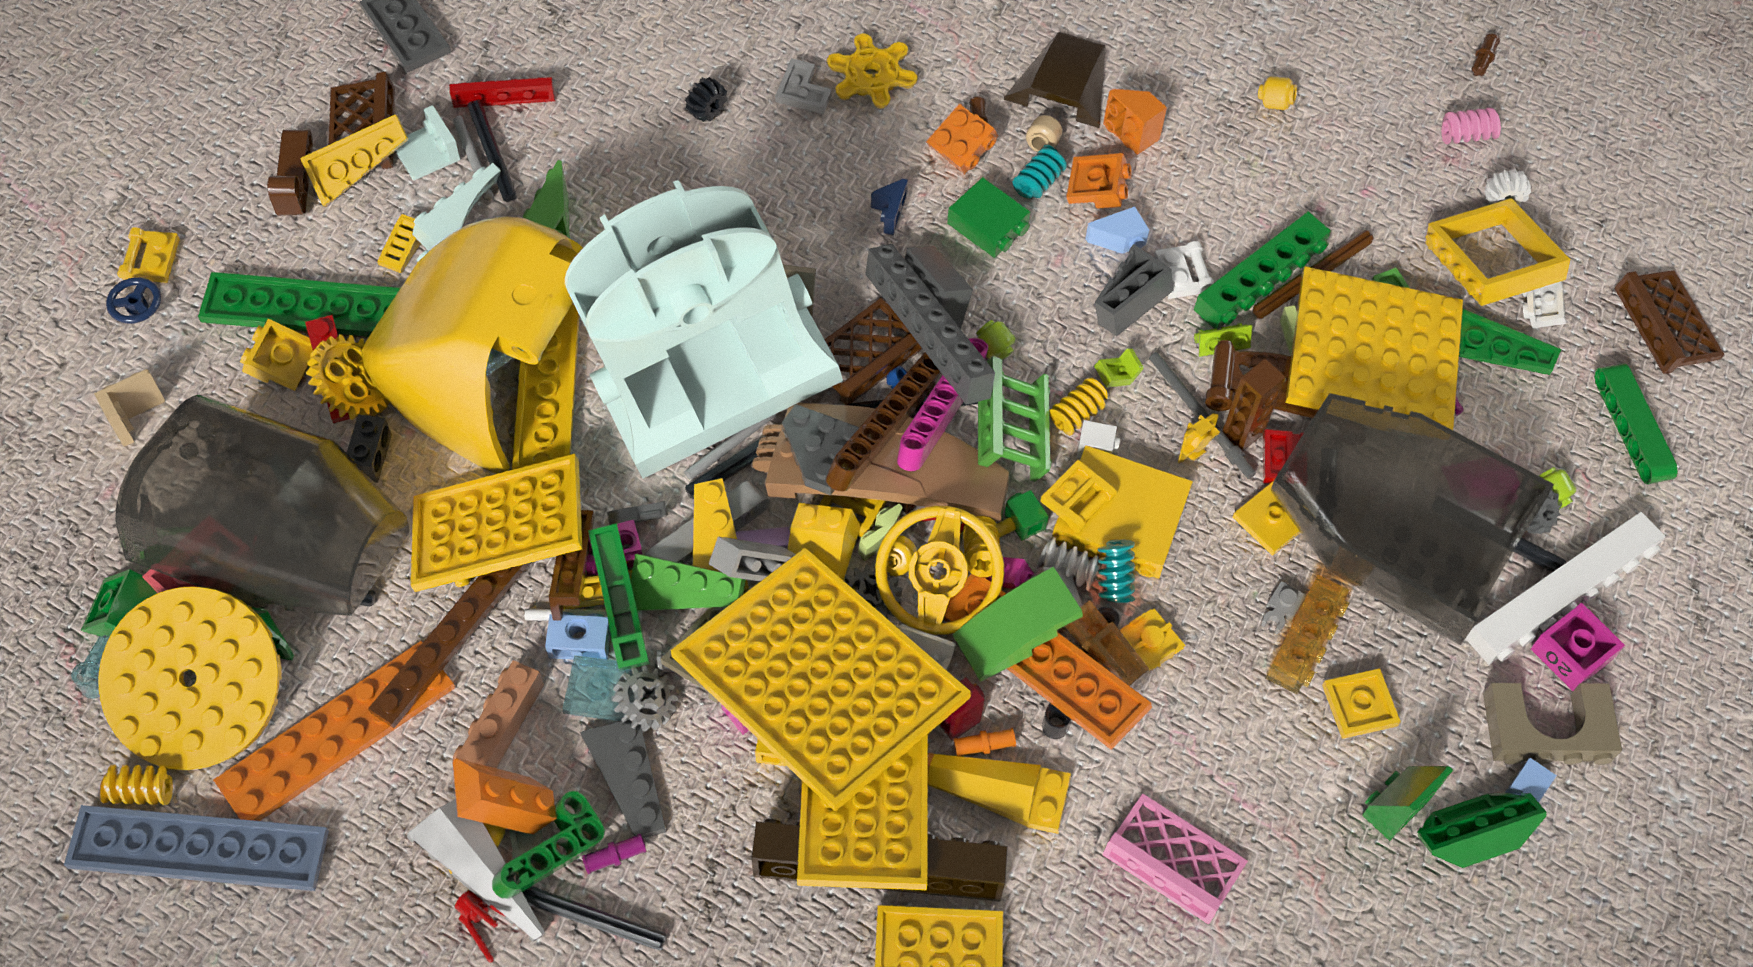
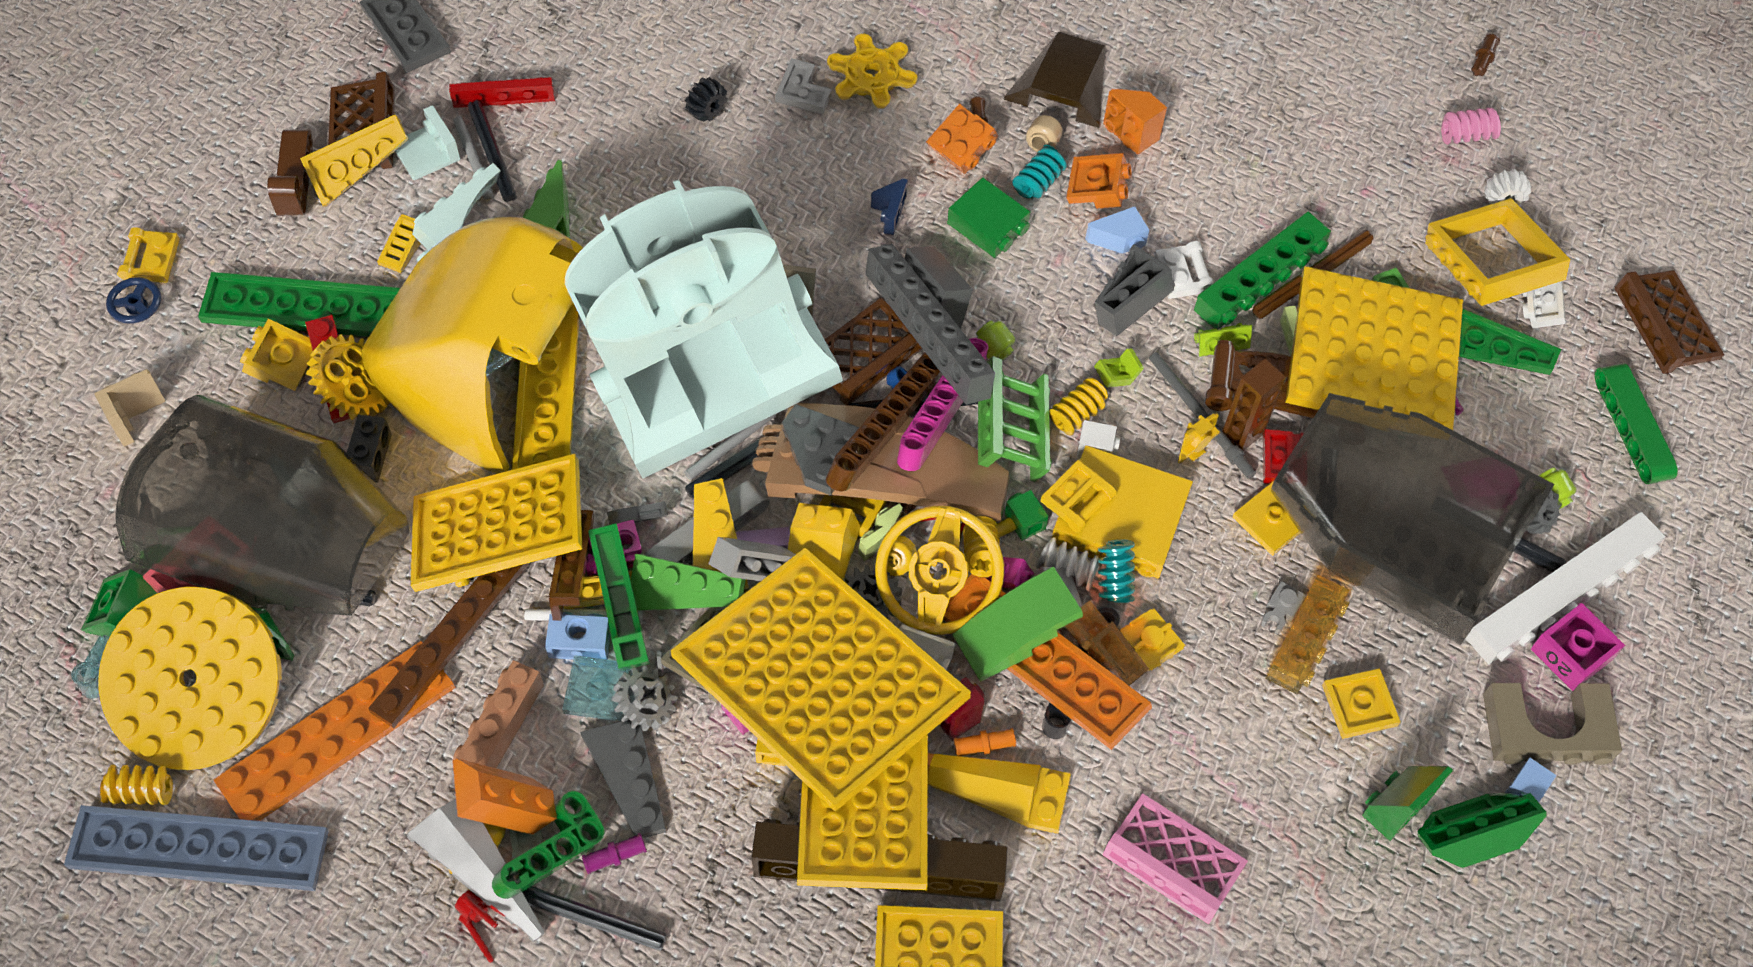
yellow head [1258,76,1297,110] -> none

